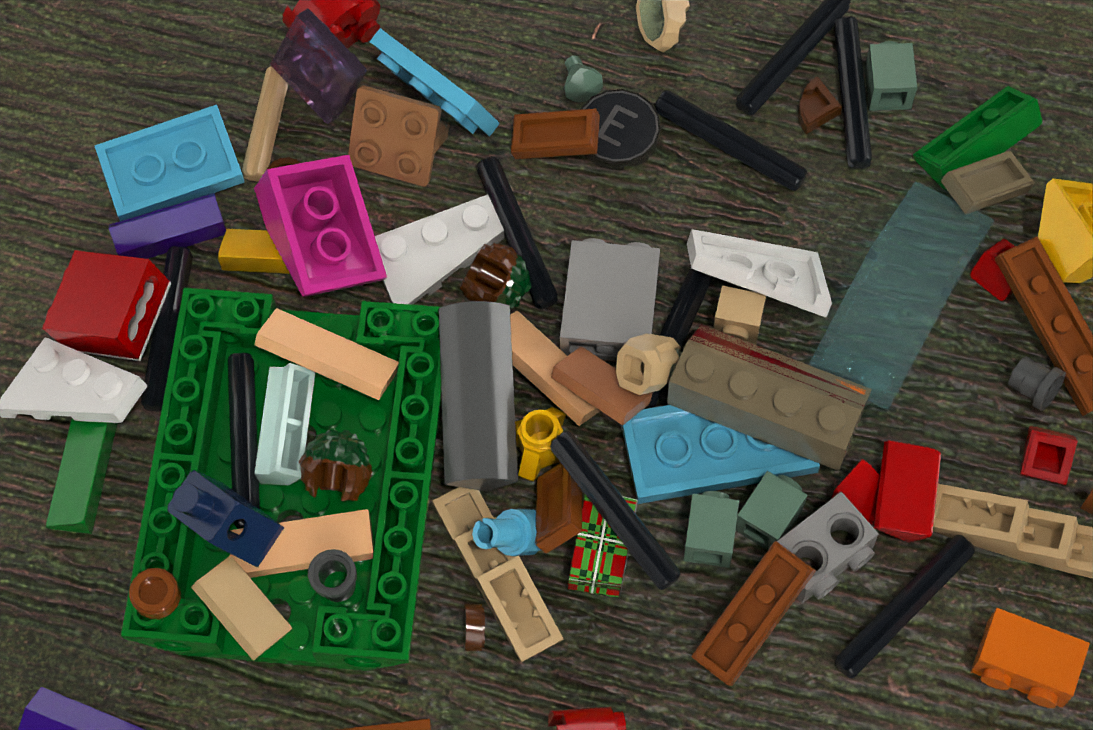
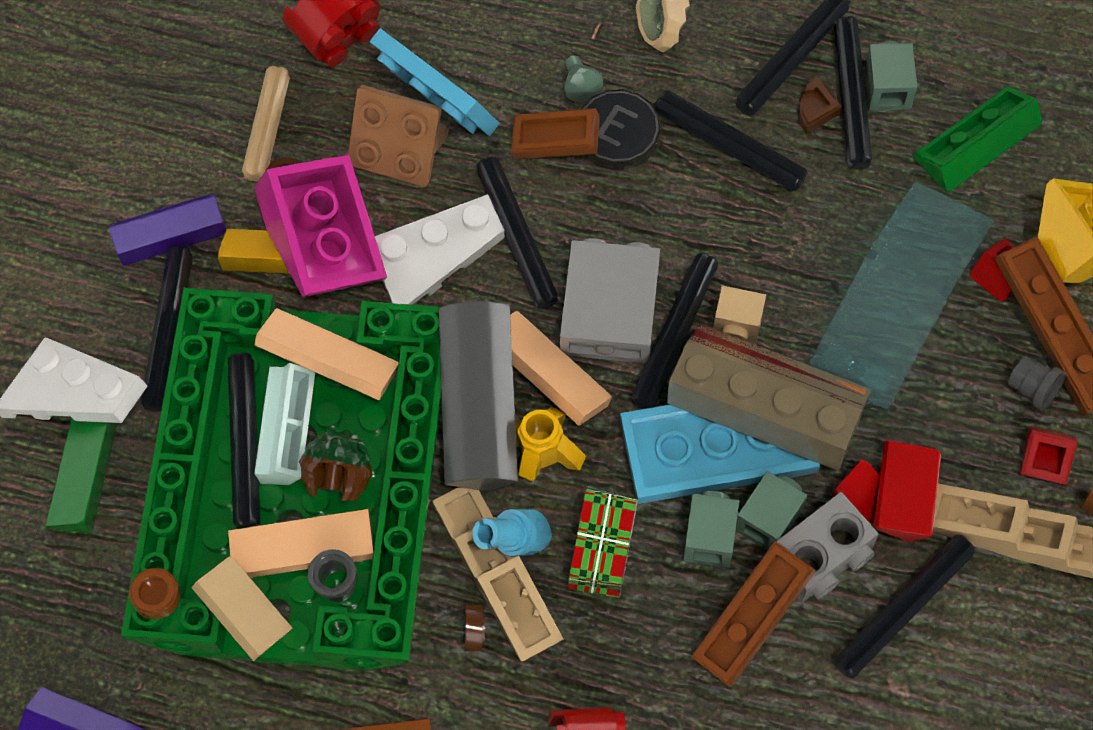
red piece [42,250,171,361] -> none
medium azure plate [94,105,245,221] -> none
dark blue torso [167,470,285,567] -> none
clear purple plate [270,8,368,125] -> none
reddish brown piece [460,243,532,309] -> none
dark orange tile [535,463,582,554] -> none
black axle [550,431,681,590] -> none
nougat tile [551,346,653,425] -> none
tan rock [616,334,682,395] -> none
white wing [687,229,832,317] -> none
dark tan tile [941,151,1035,215] -> none
orange brick [971,608,1090,708] -> none

